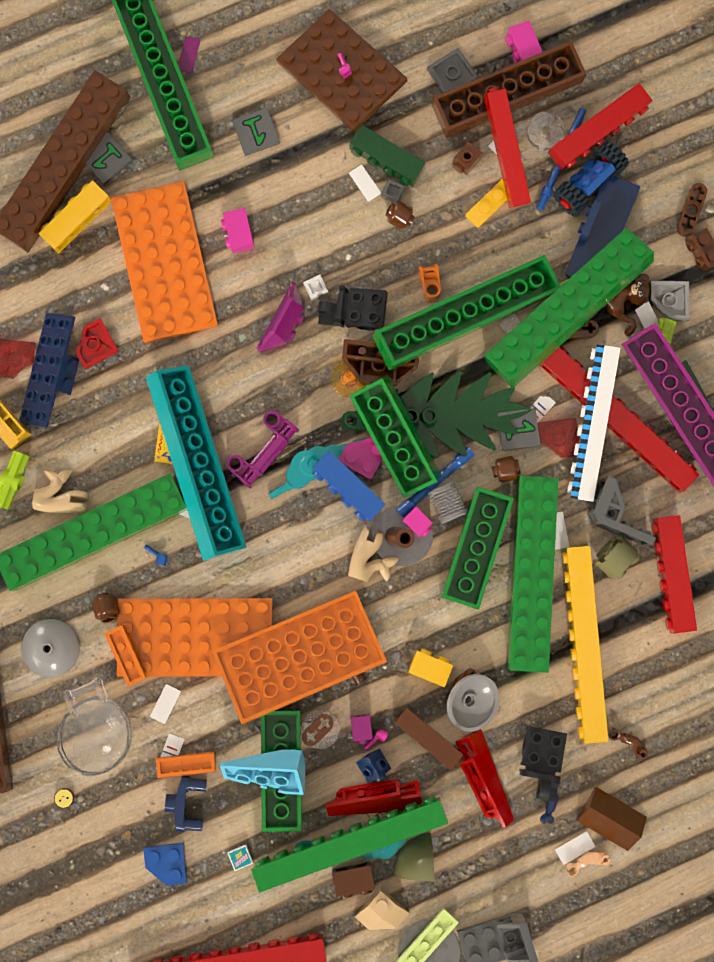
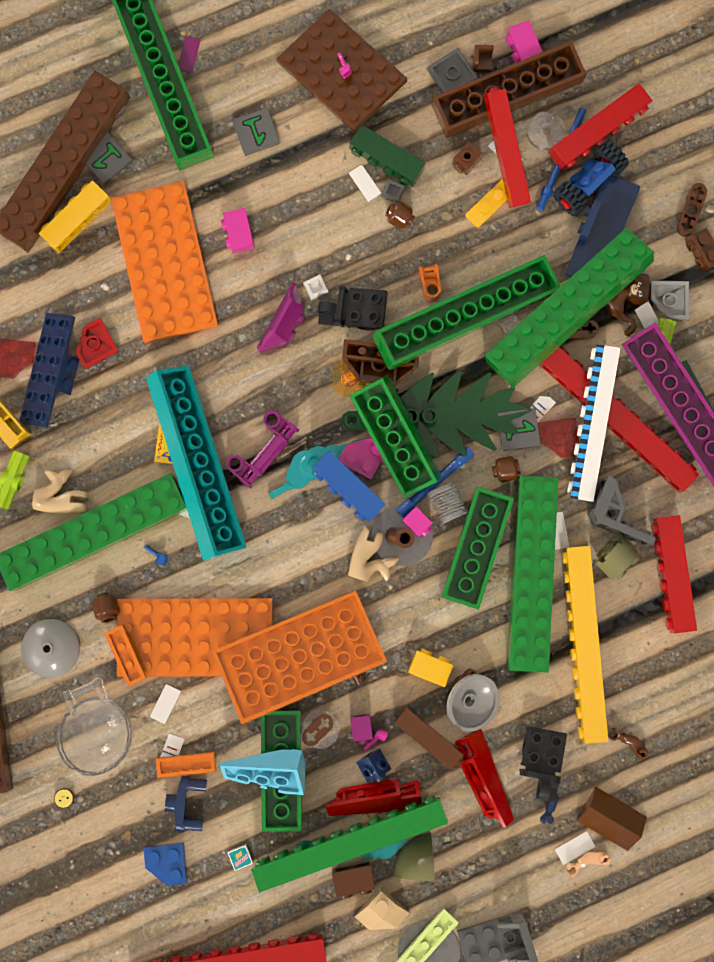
none -> reddish brown panel [473,45,494,72]

